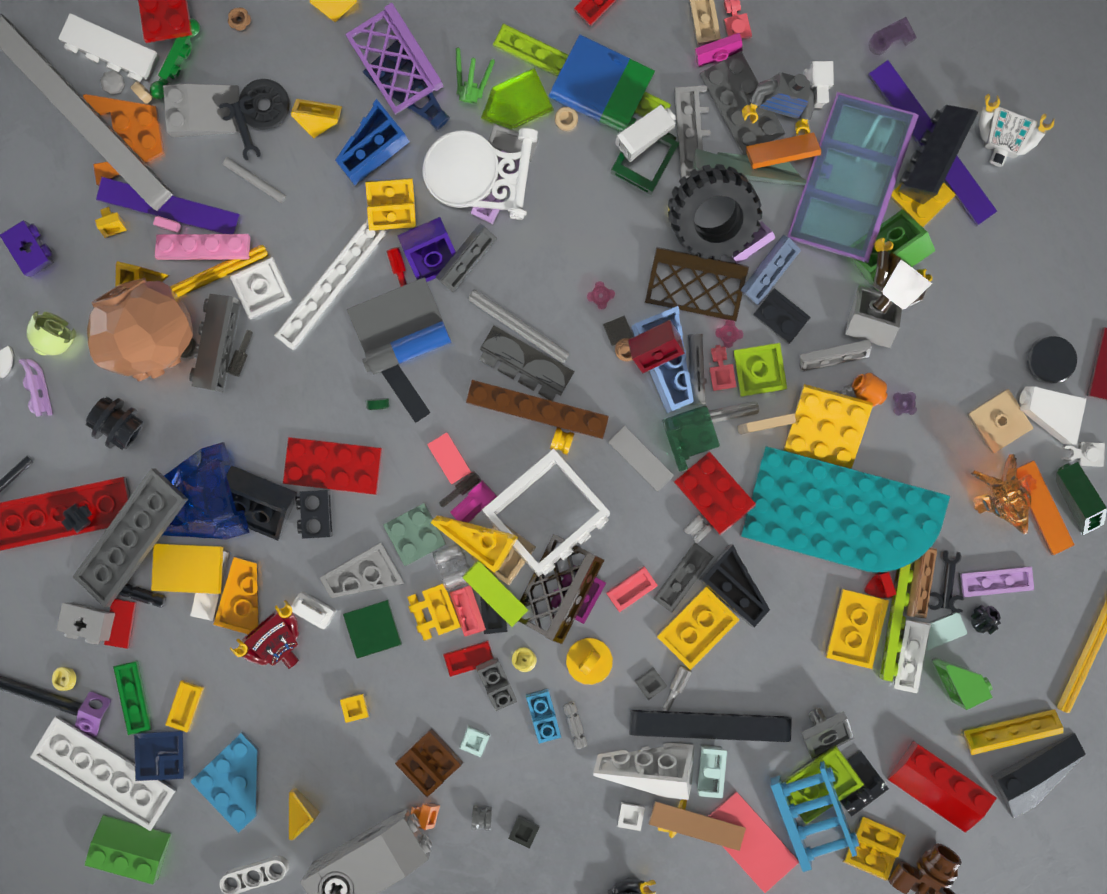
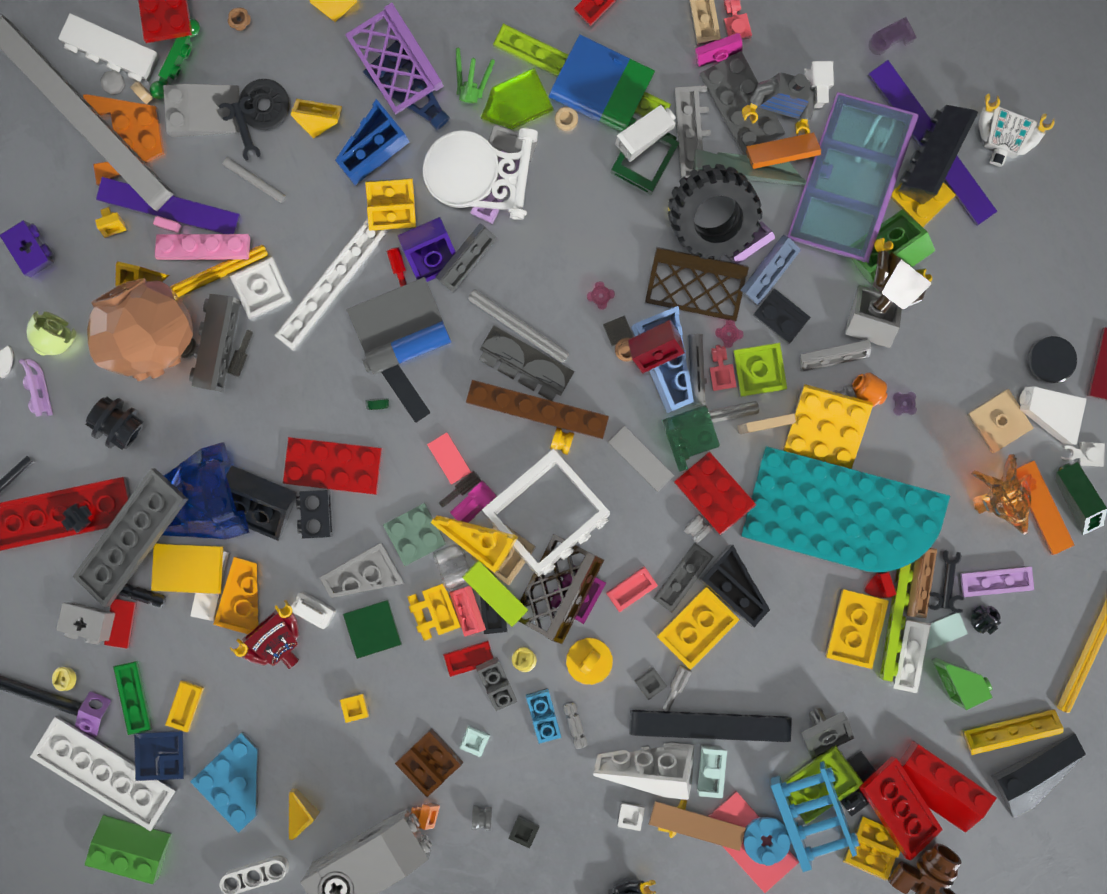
none -> dark azure plate [743,817,791,866]
none -> red plate [859,756,943,861]

